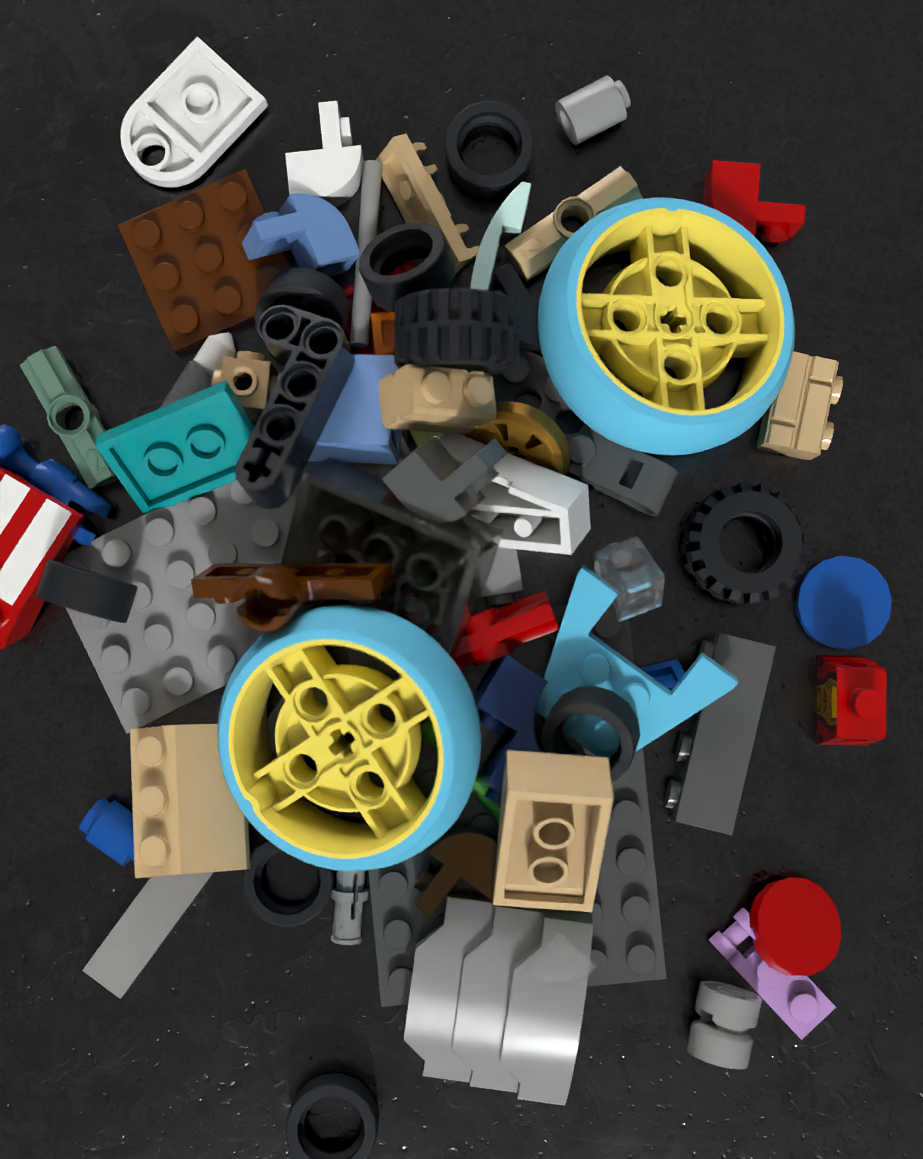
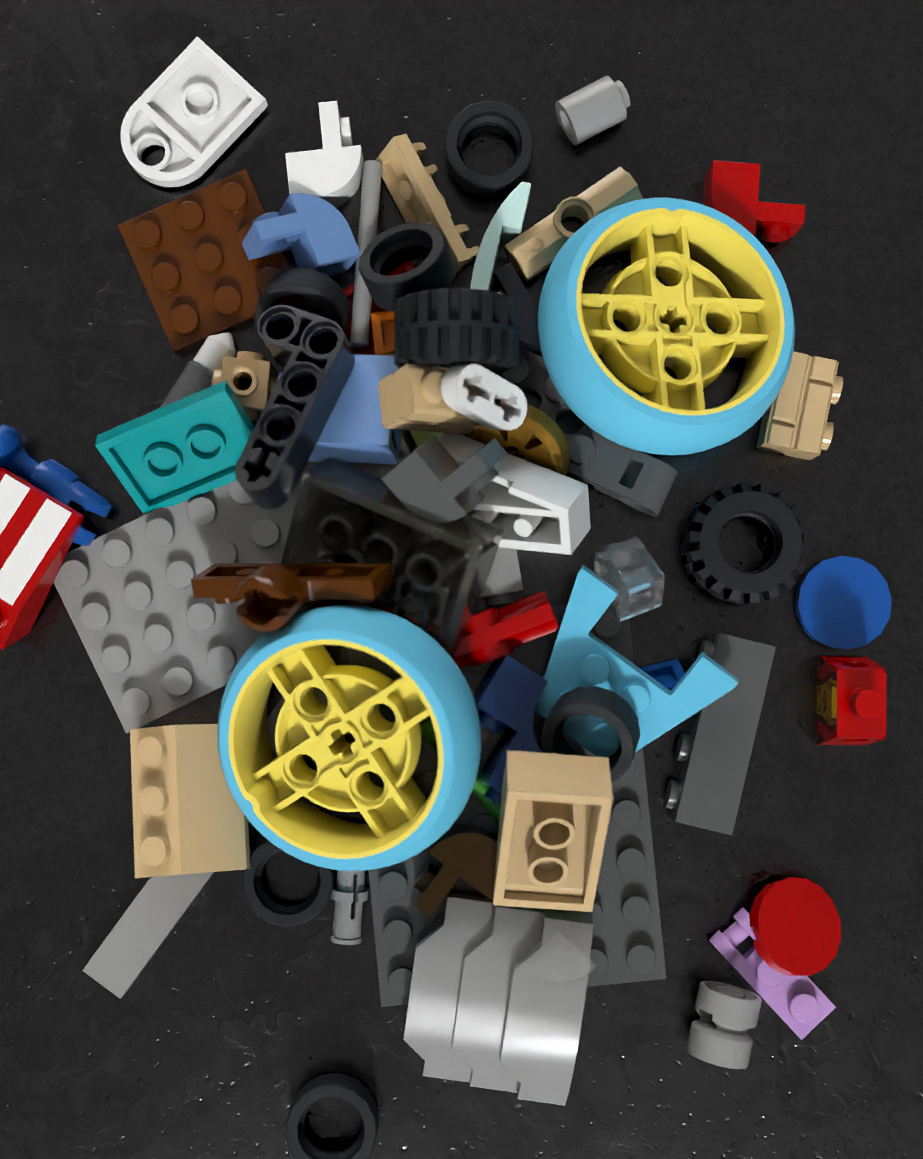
sand green piece [20,346,118,490] -> none
black tyre [36,560,138,623] -> none
blue brick [79,798,134,866] -> none
none -> white beam [441,364,527,430]

